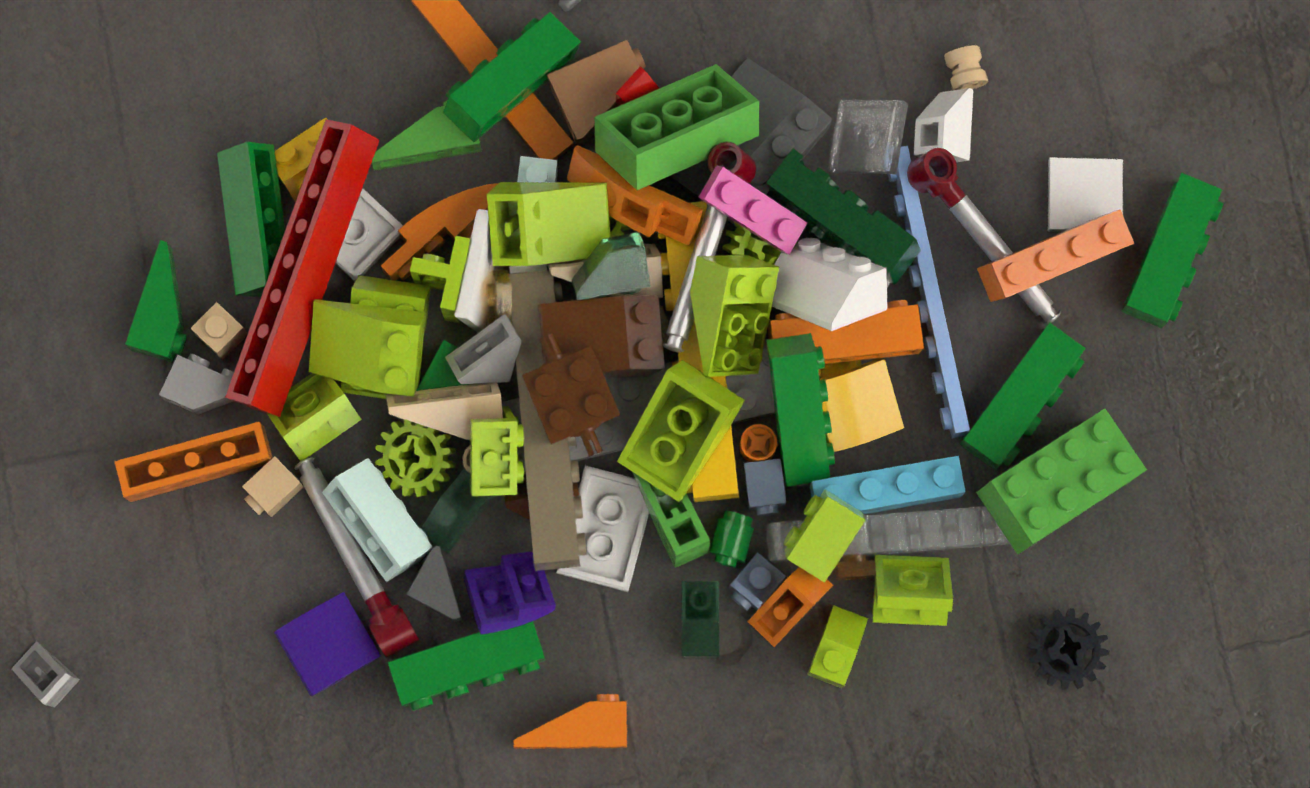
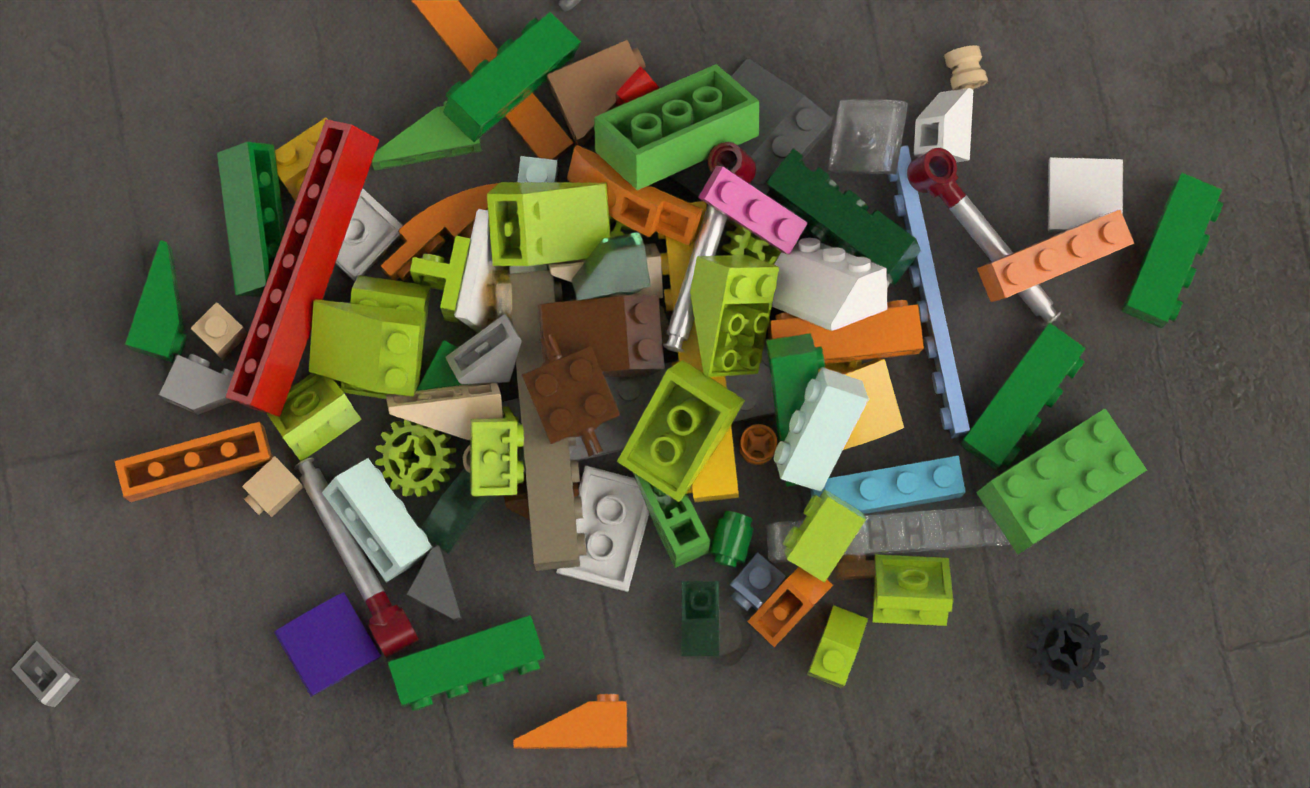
dark purple slope [464,551,556,635] -> none
sand blue brick [743,459,786,516] -> none
none -> light aqua brick [774,367,868,492]

